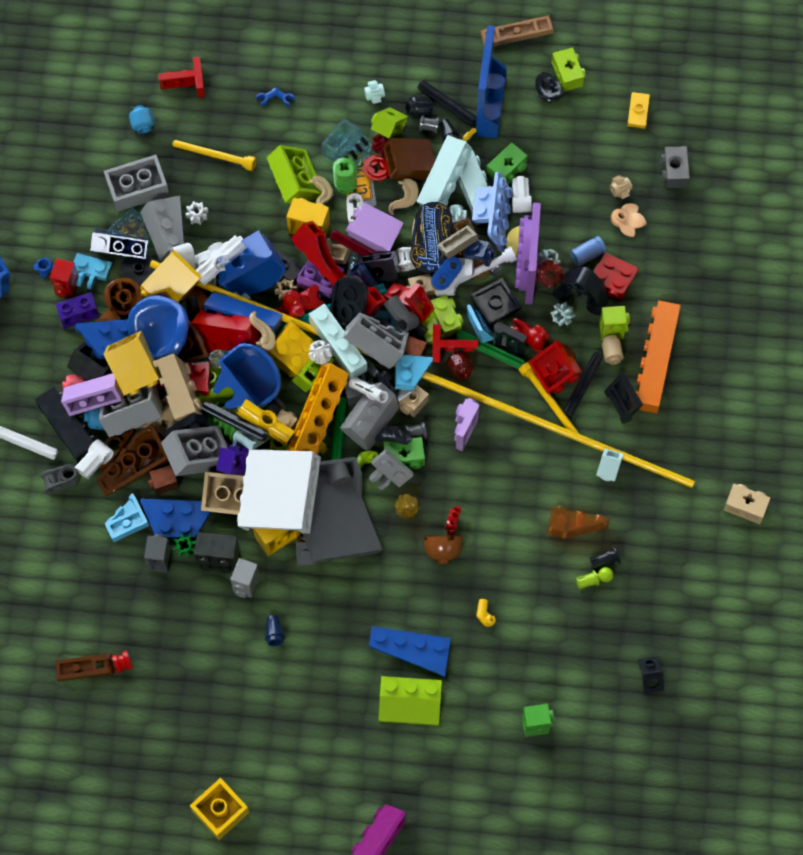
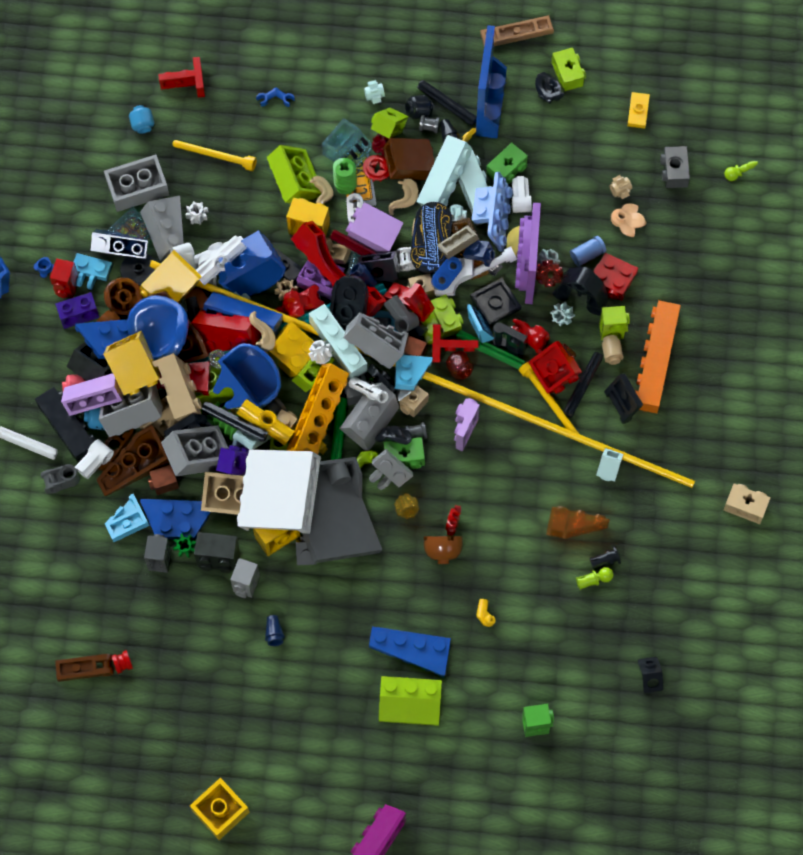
none -> lime bar [724,161,758,181]

